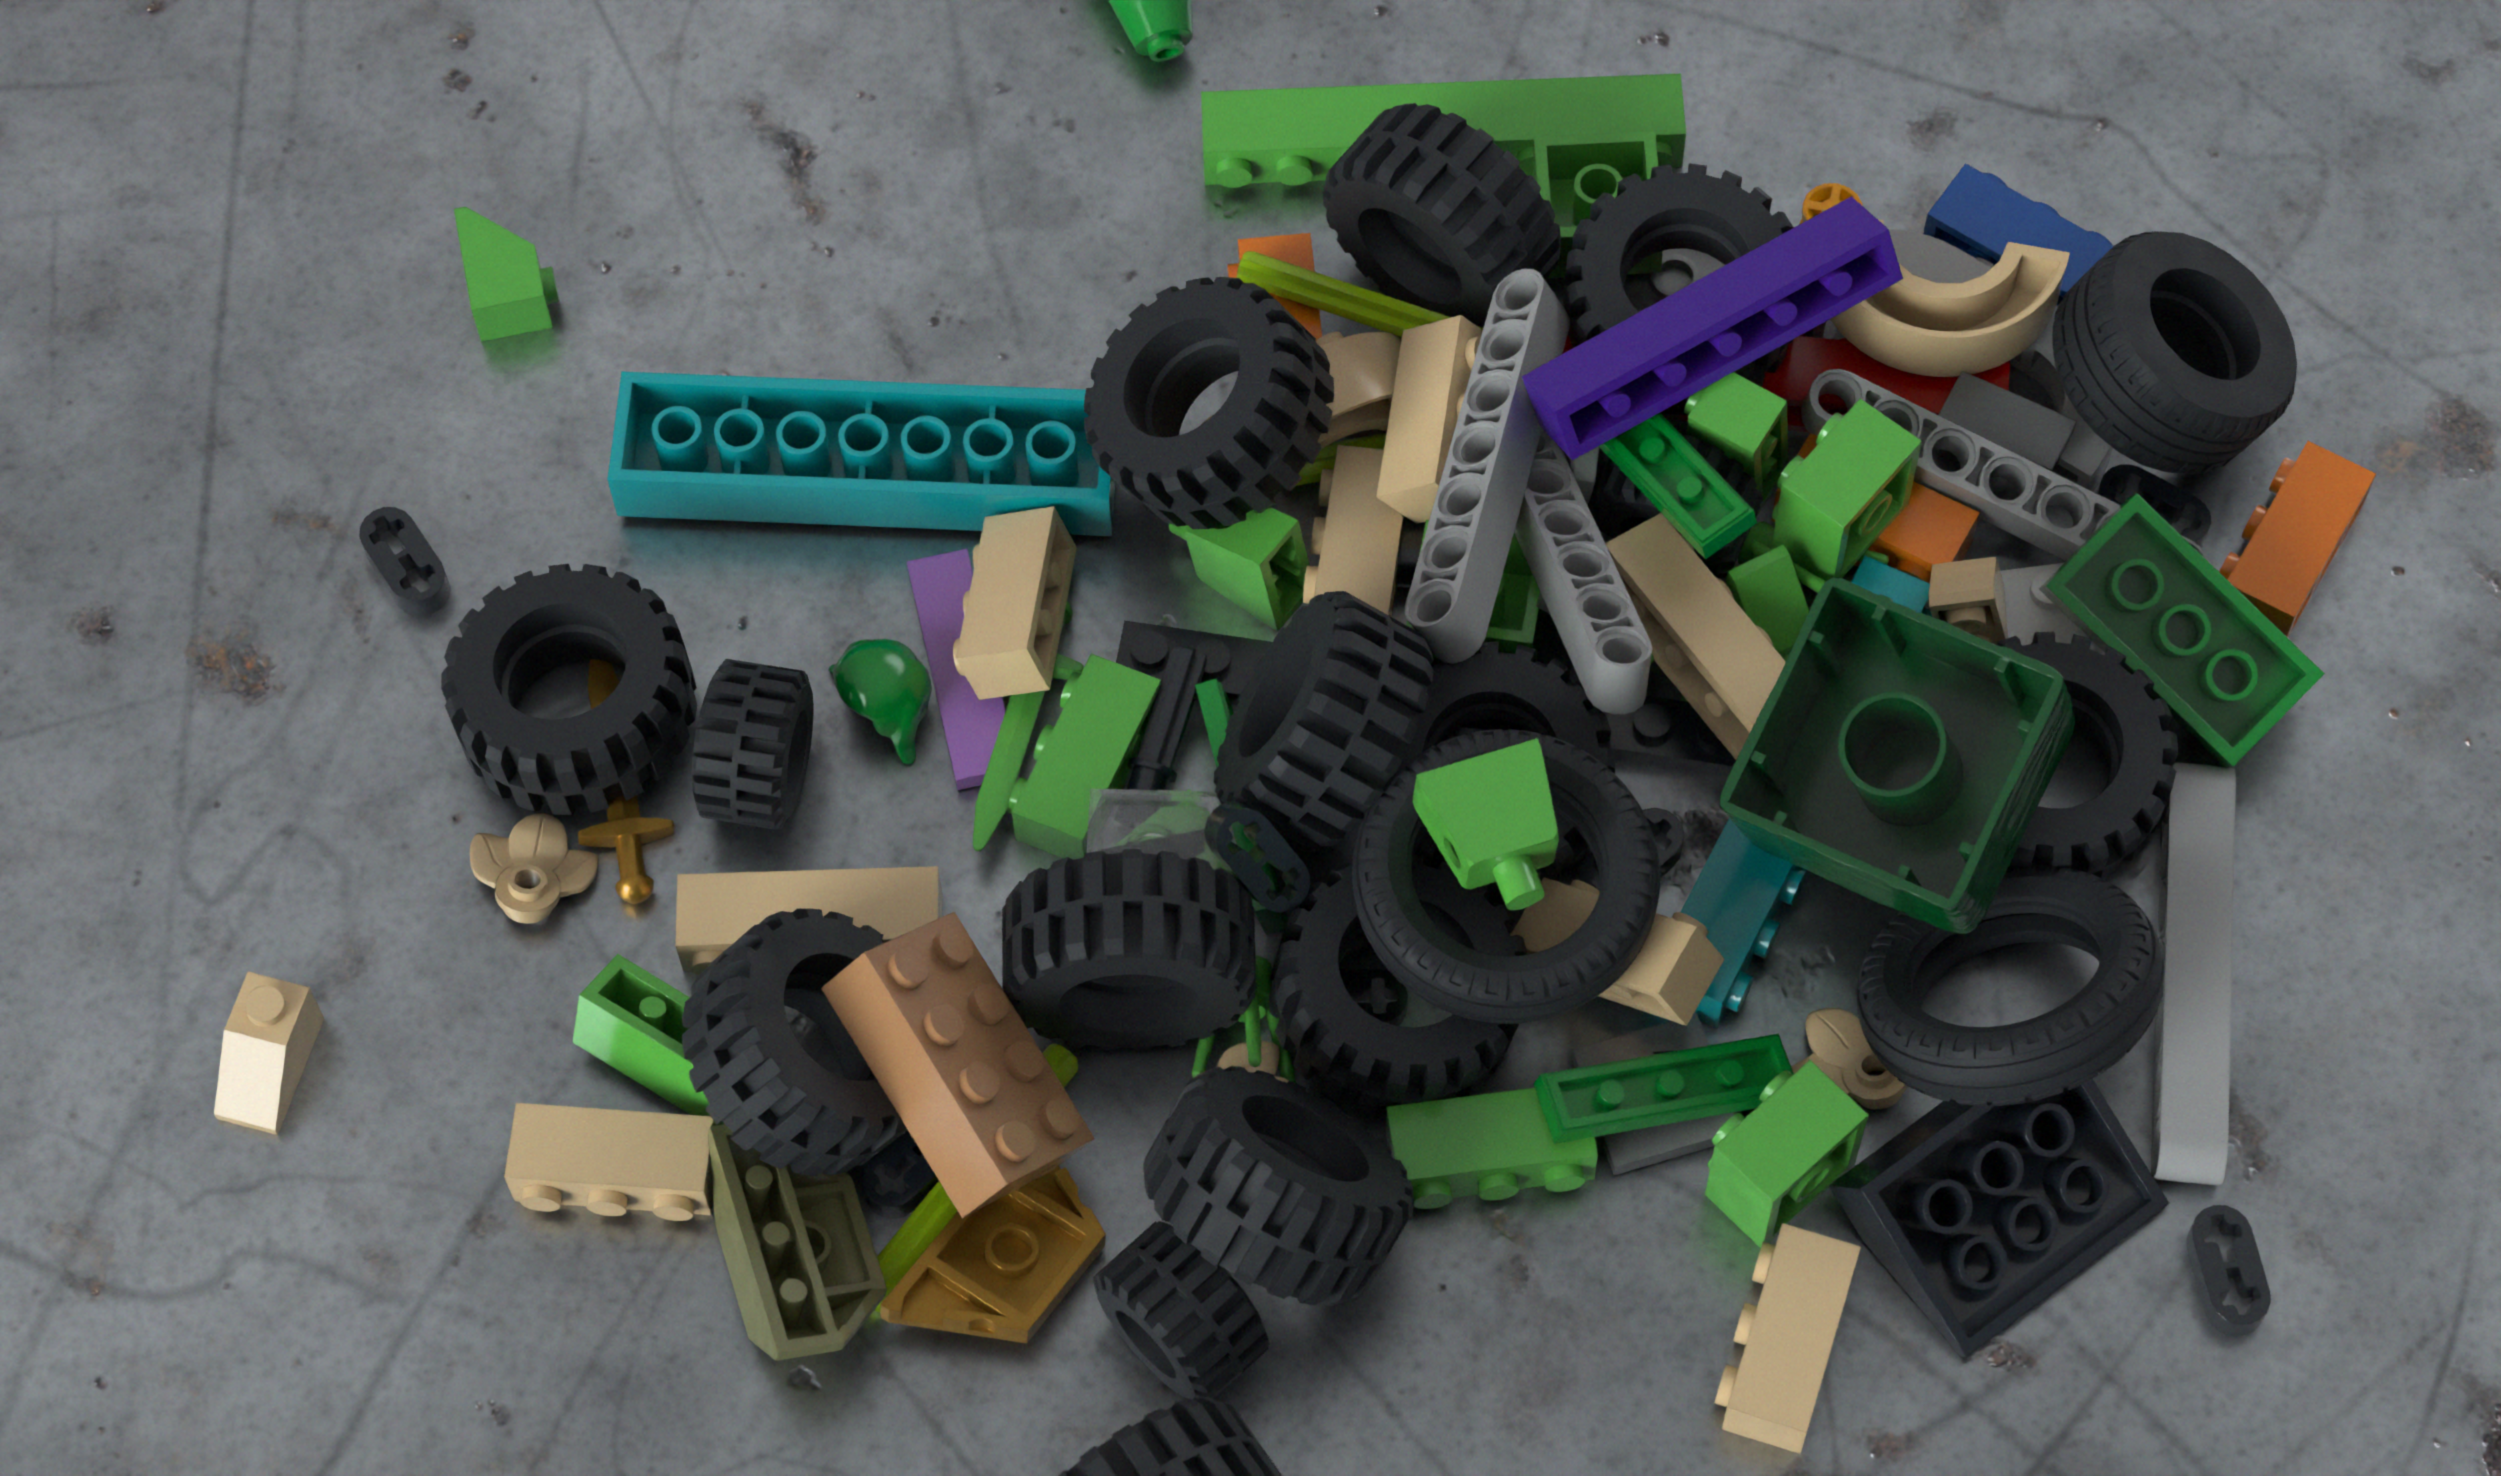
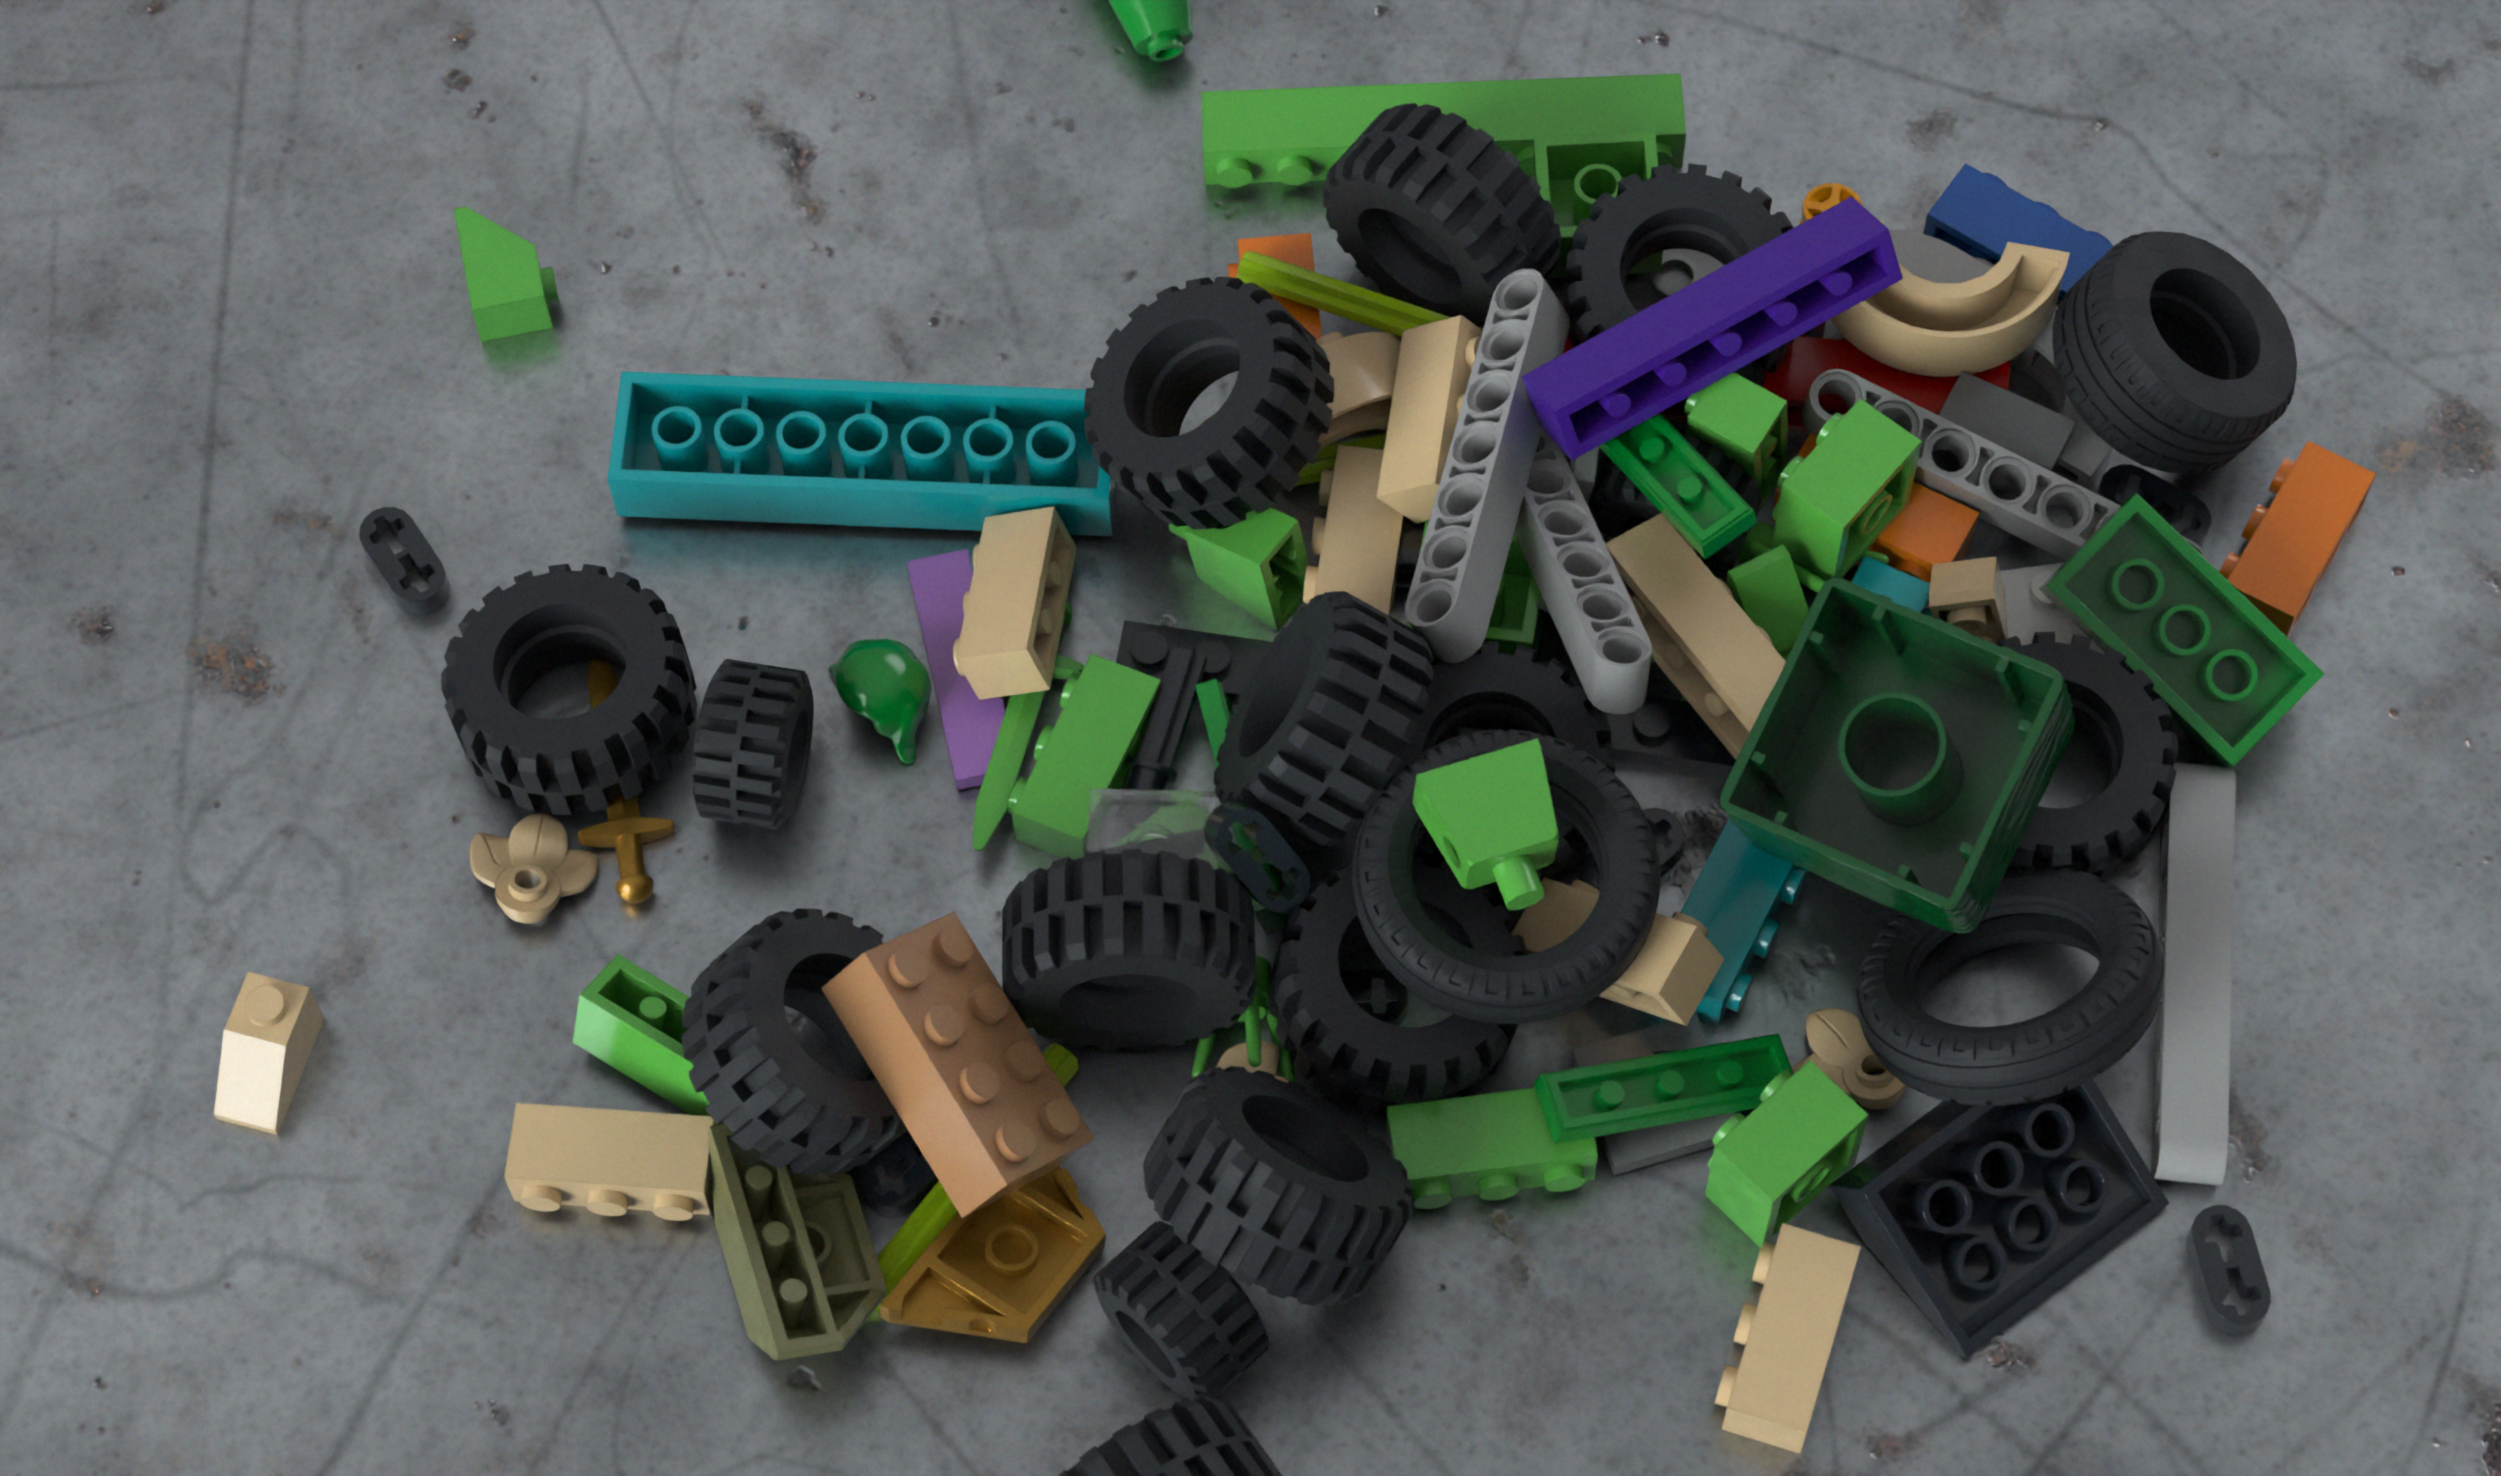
tan brick [675,866,943,975] -> none

